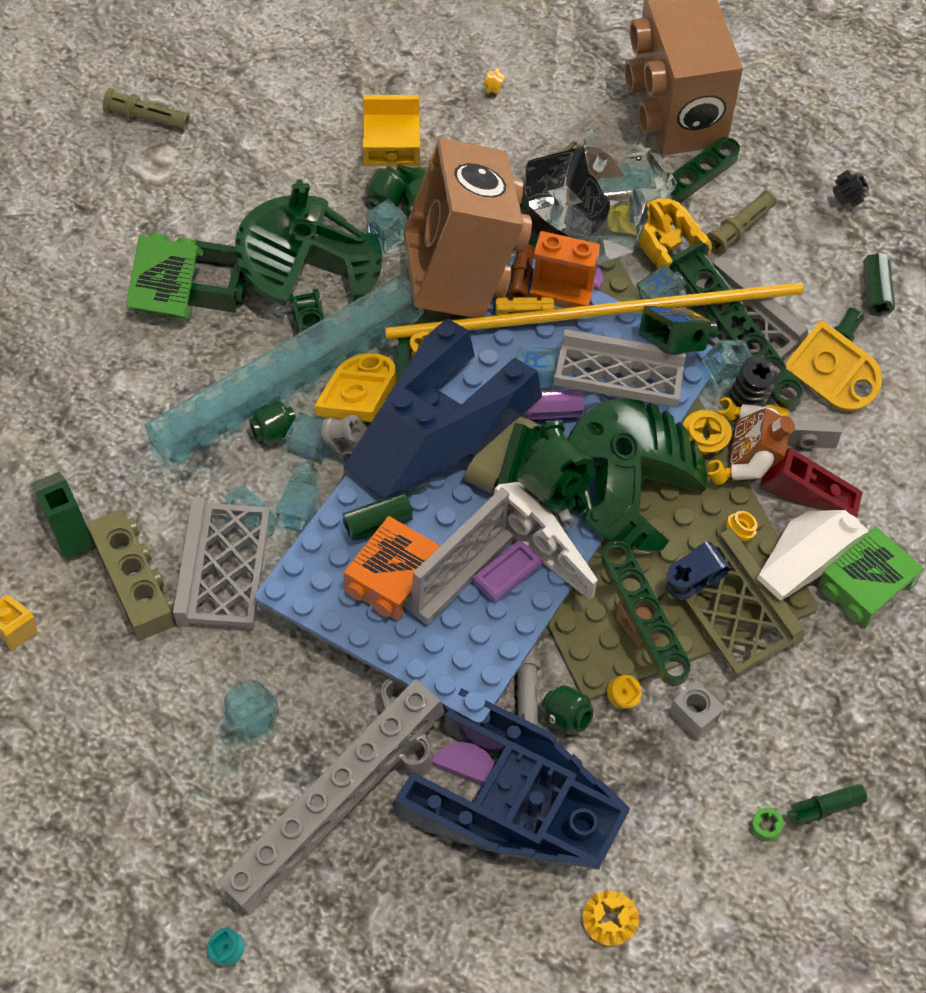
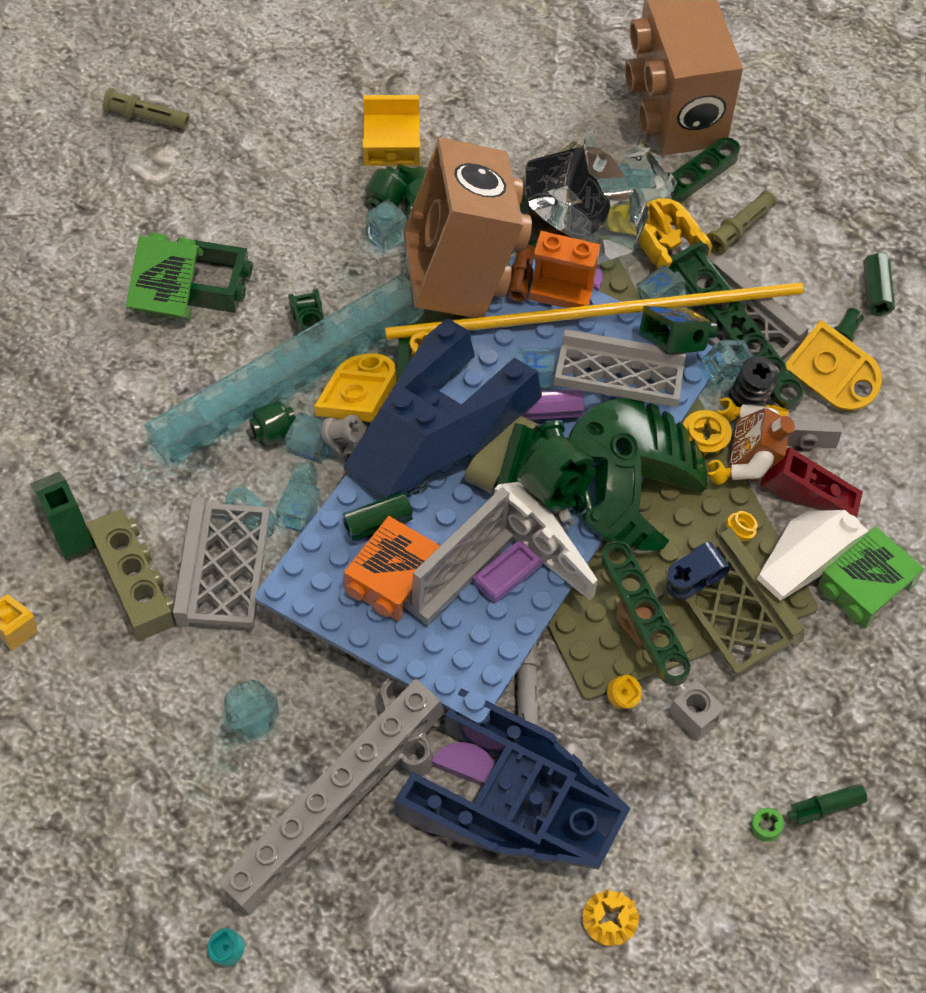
dark green piece [235,179,382,306] -> none
yellow plate [483,67,506,95] -> none
yellow axle [495,297,555,315] -> none
dark green head [542,685,594,735] -> none
black gear [833,170,869,208] -> none

